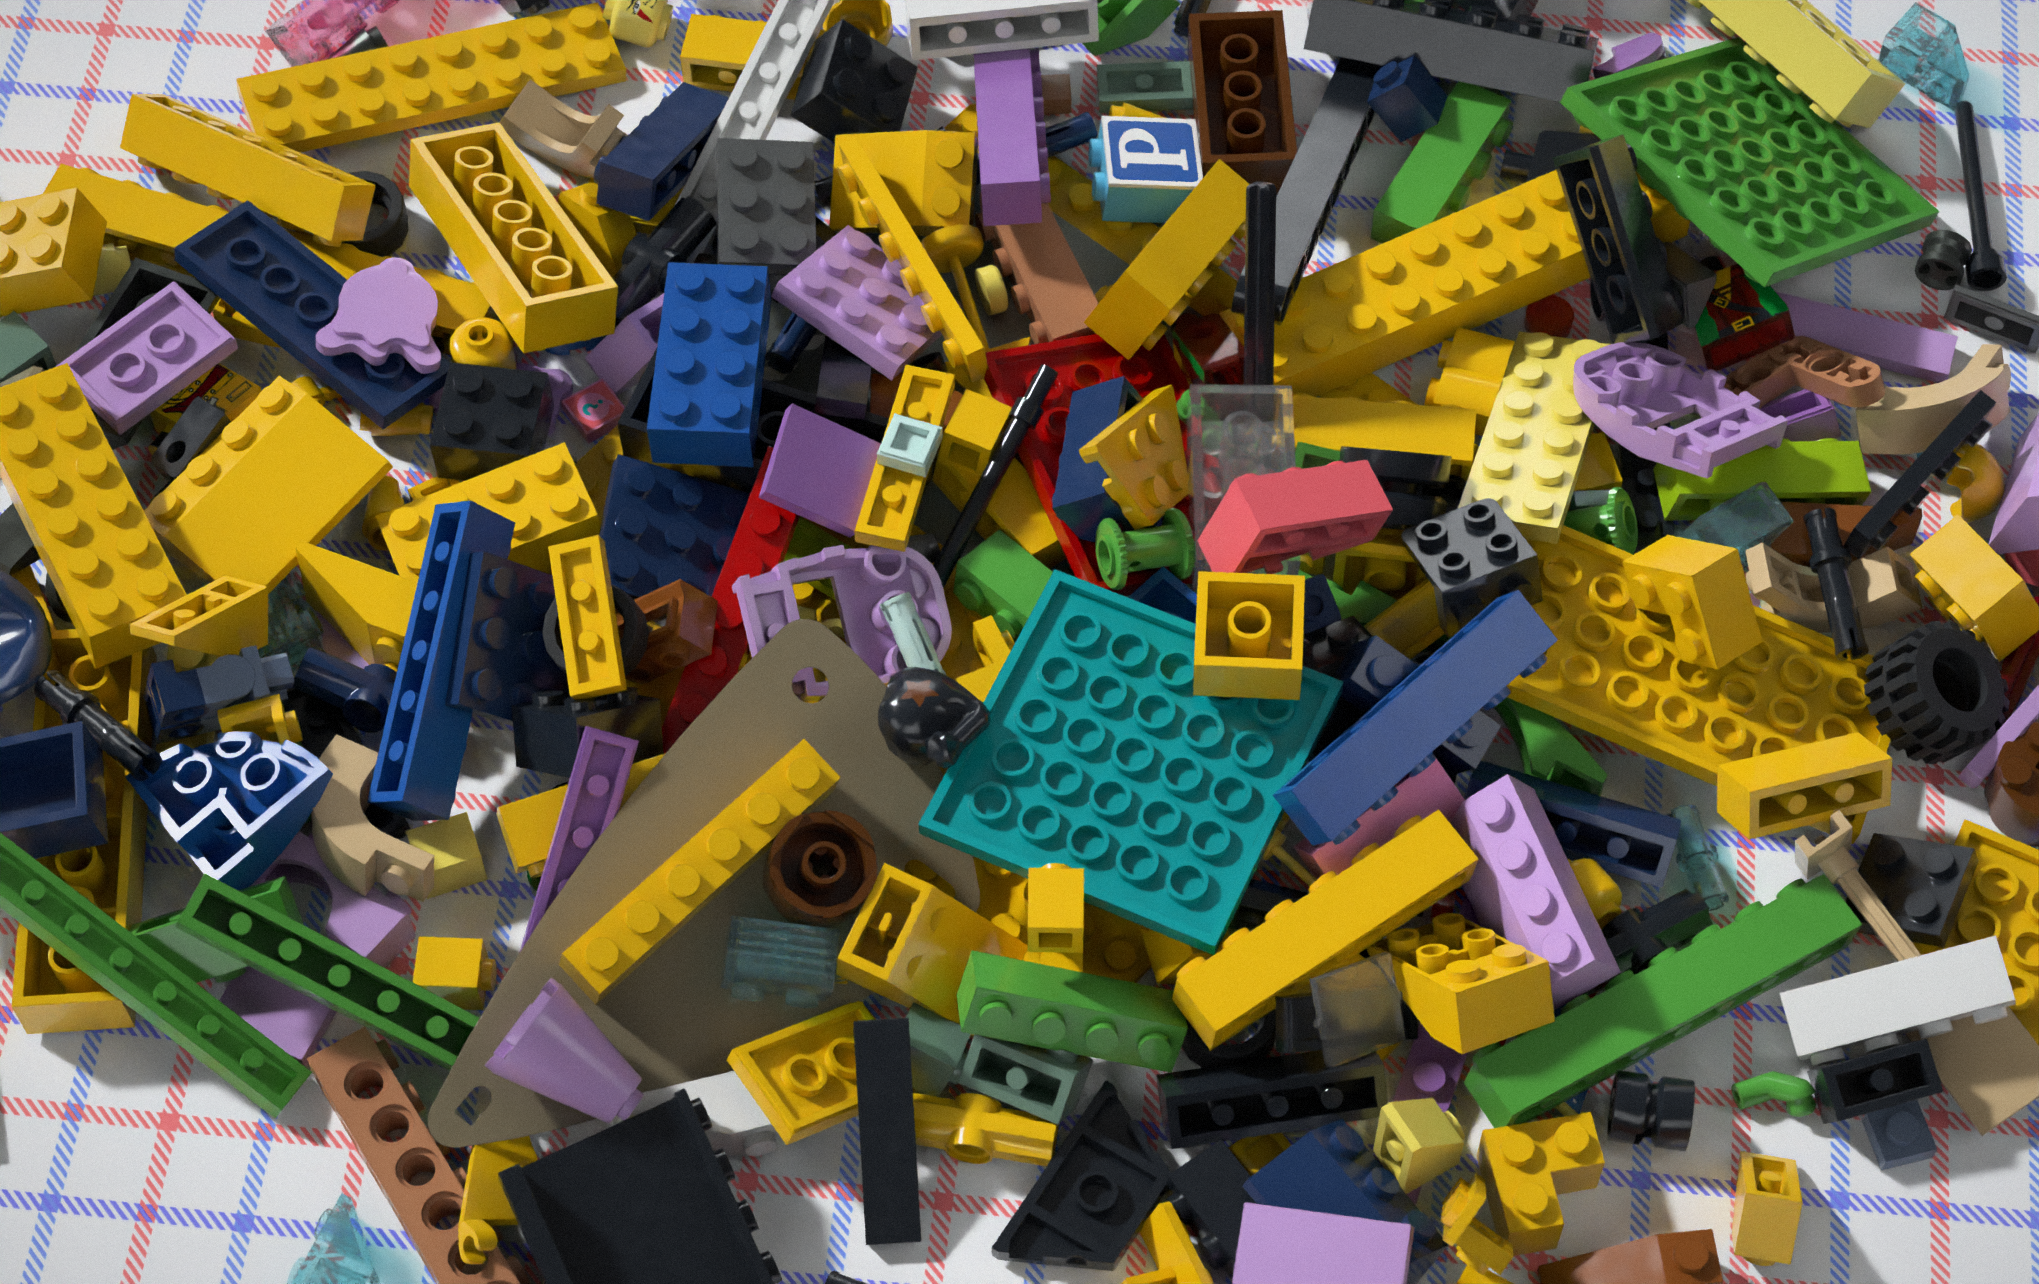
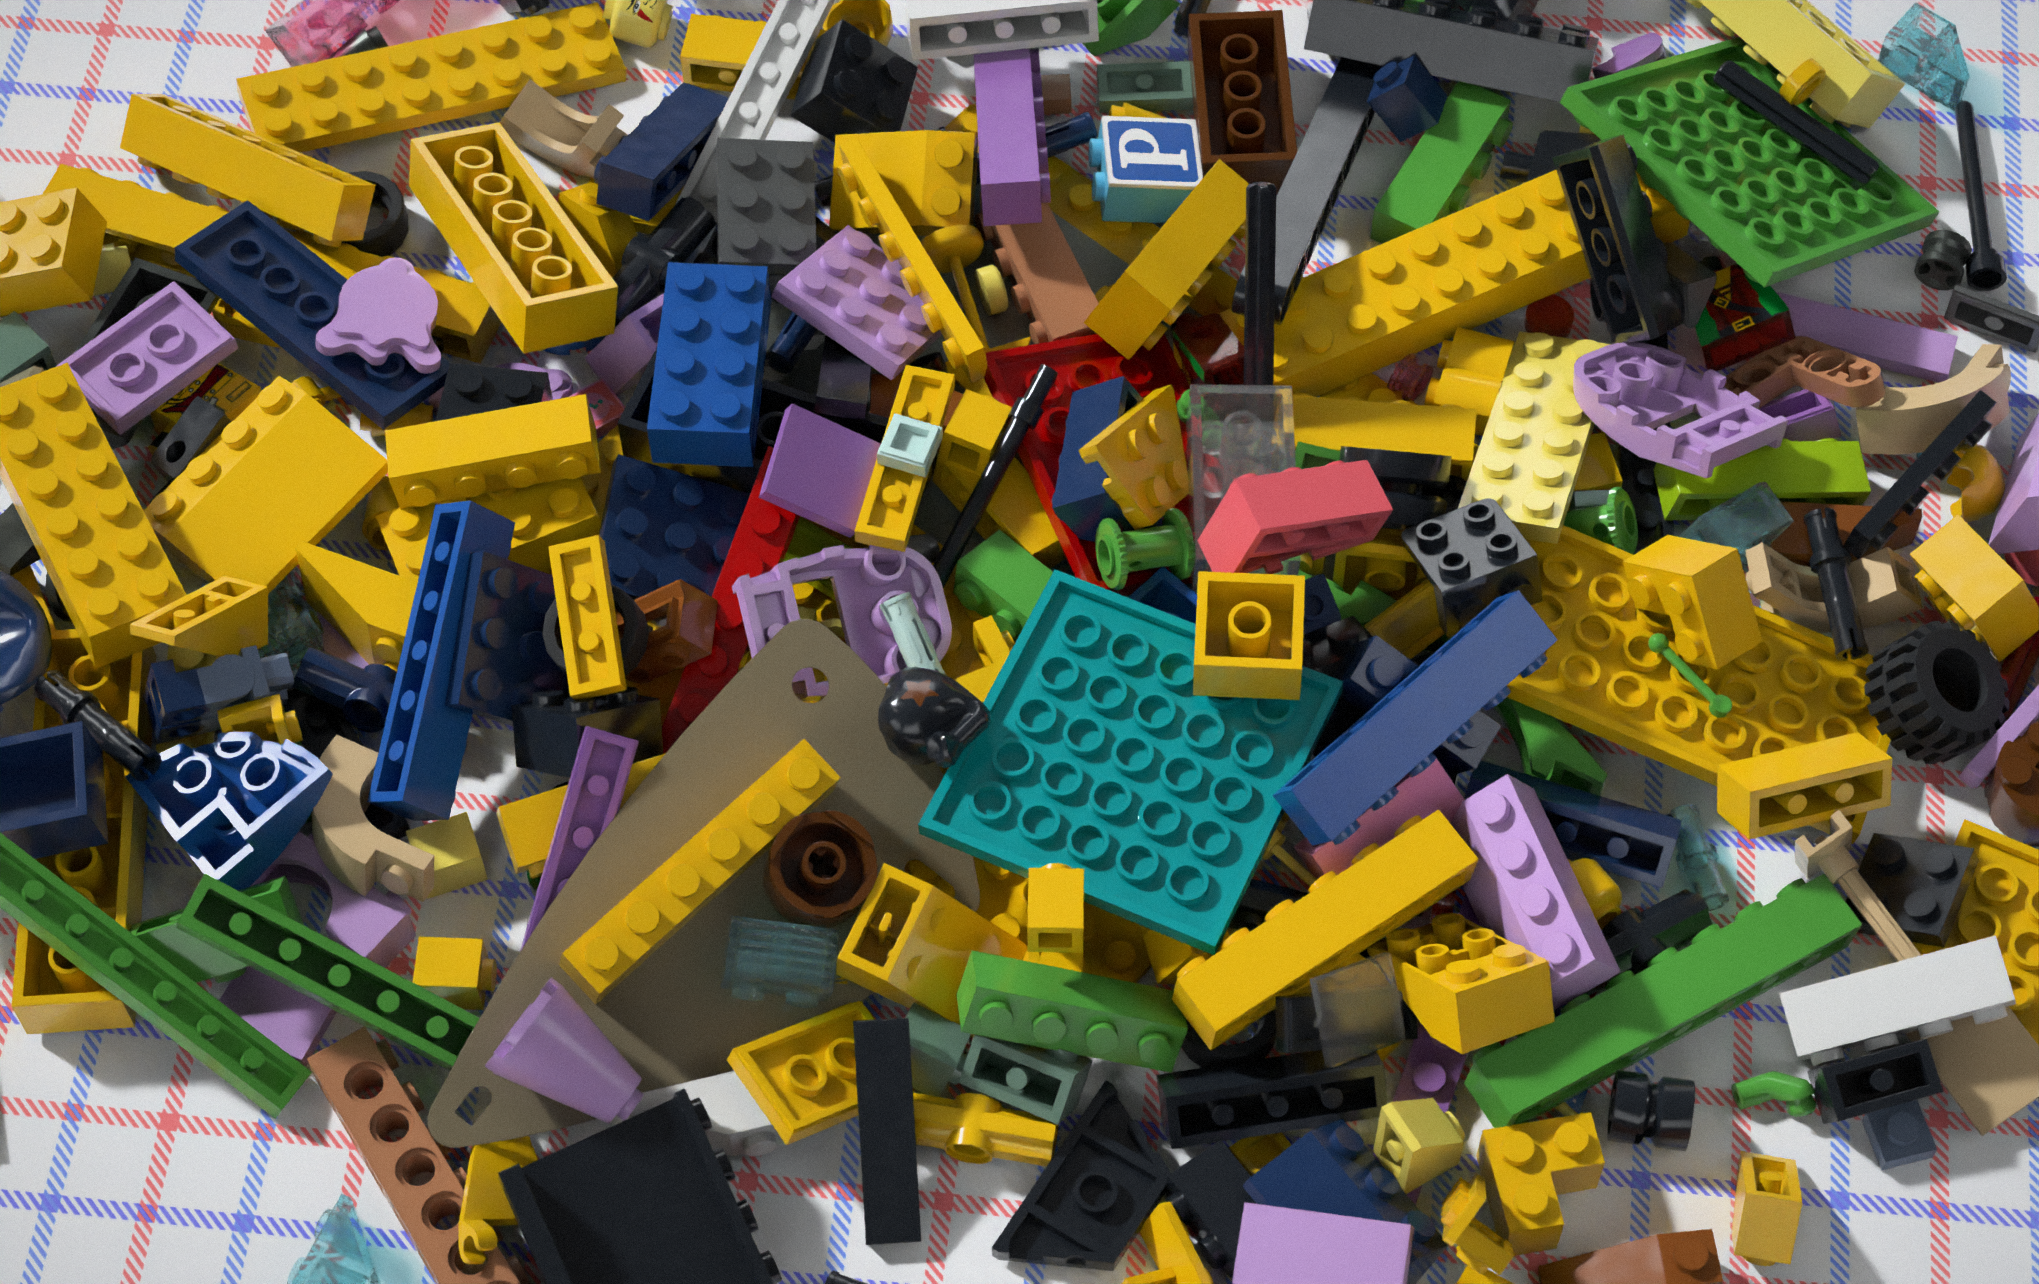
yellow head [449,317,517,369] -> none
none -> yellow brick [385,394,601,509]
none -> clear pink bush [1387,353,1434,402]
none -> bright green hinge [1648,633,1732,718]
none -> black axle [1713,60,1879,186]
none -> yellow tile [1779,58,1826,106]

